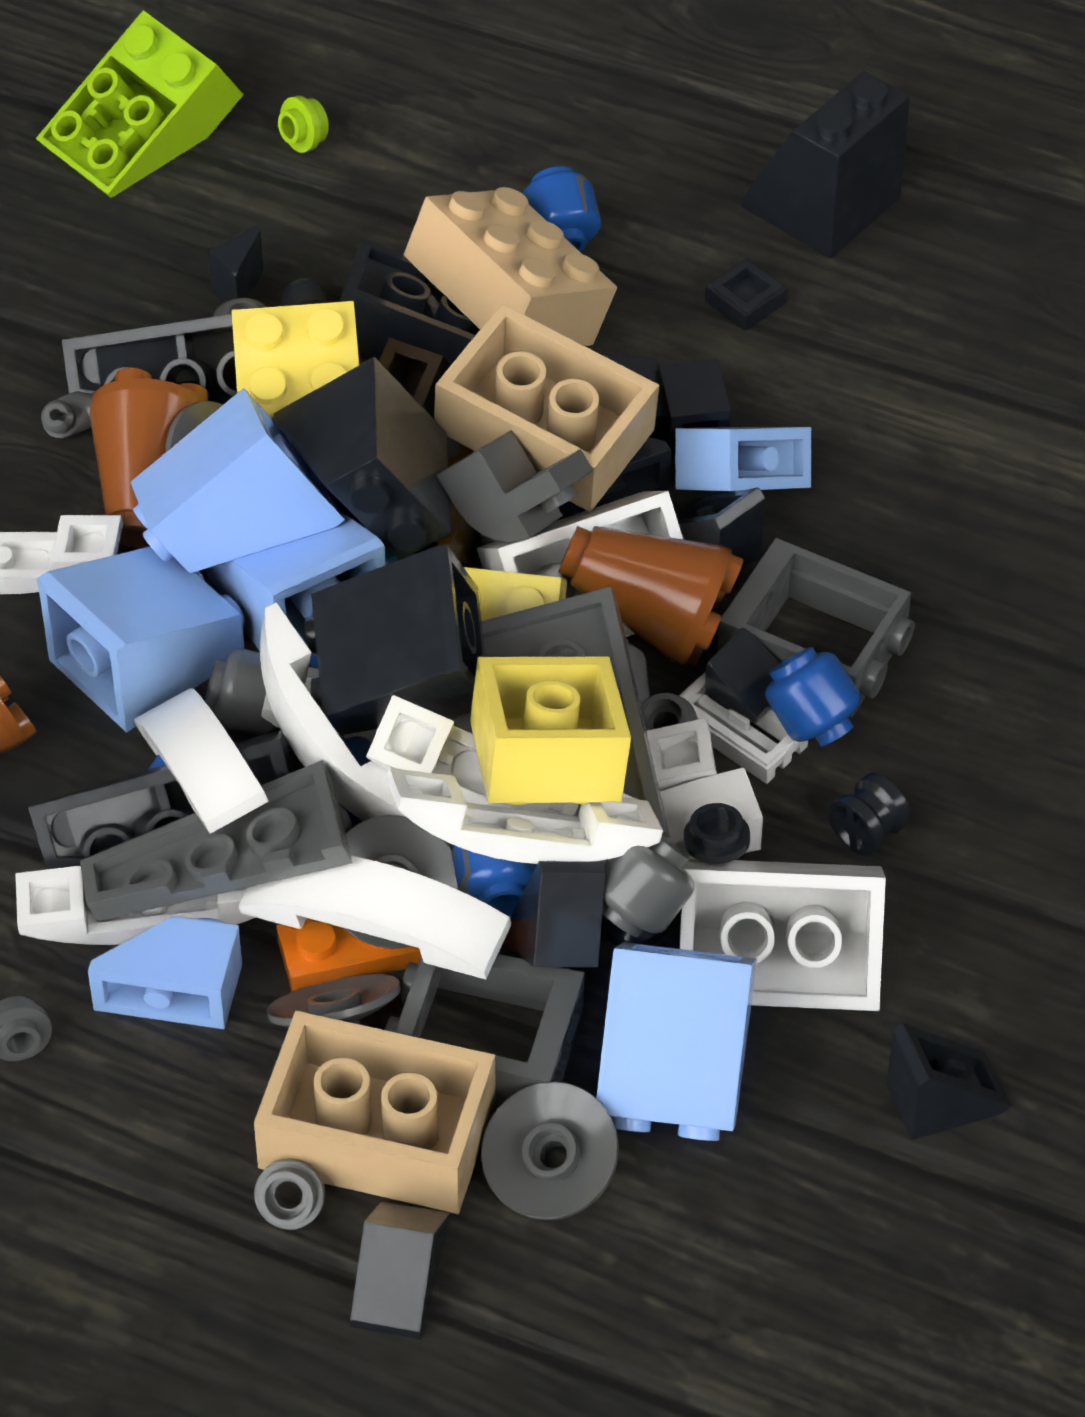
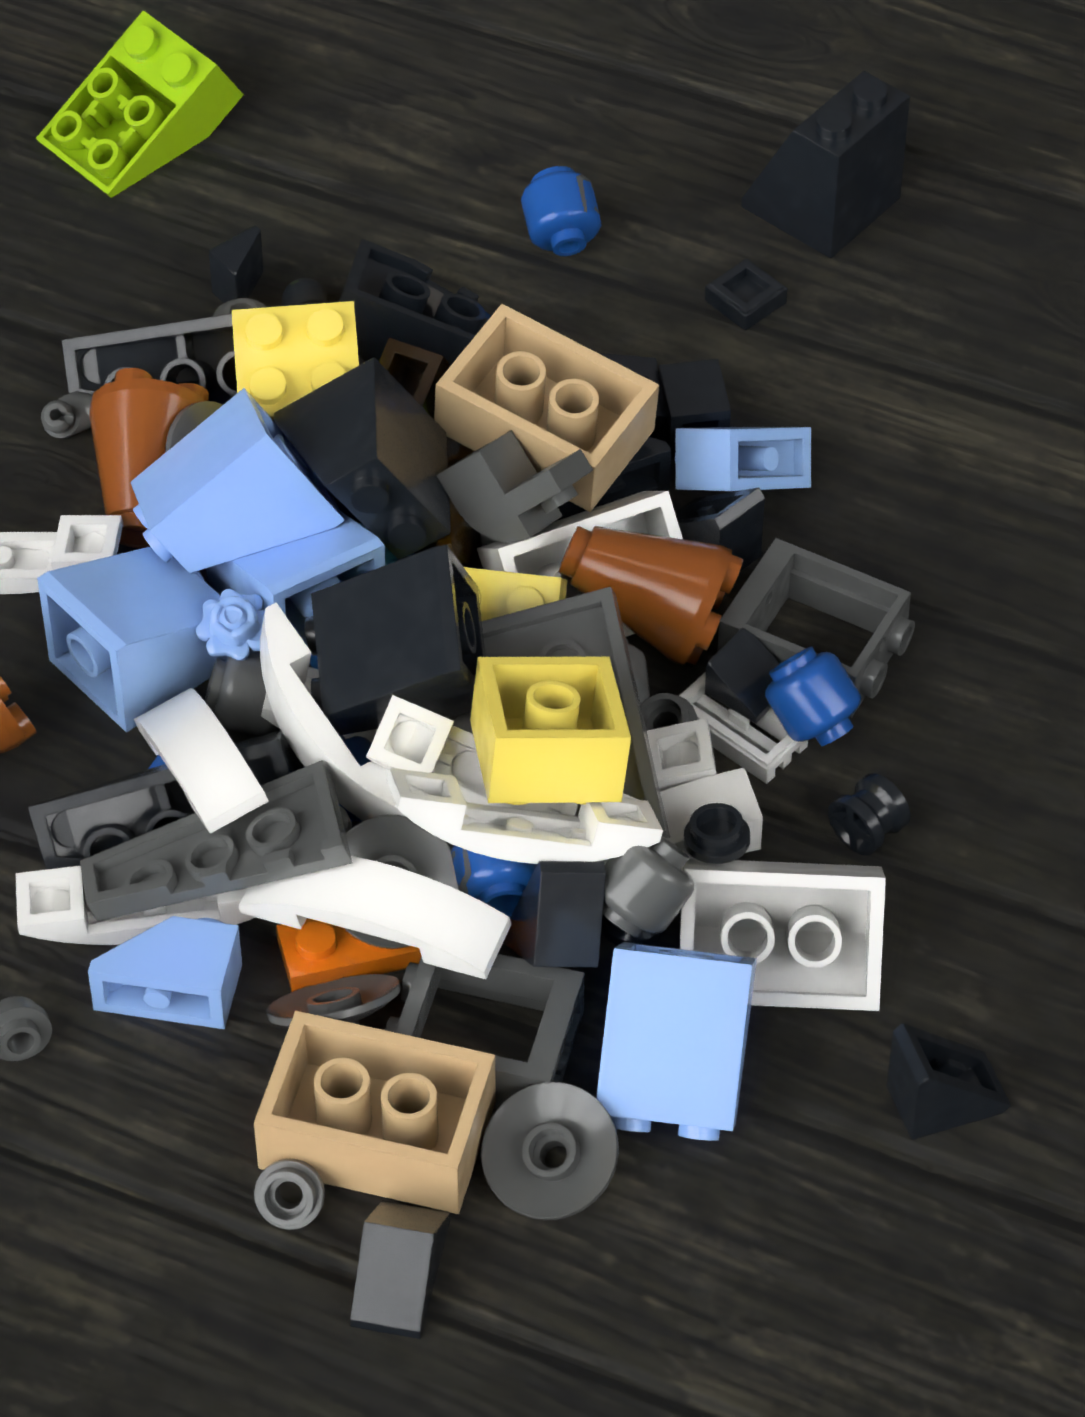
lime plate [278,96,329,153] -> none
tan brick [404,187,617,346] -> none
none -> light blue plant [195,589,265,661]

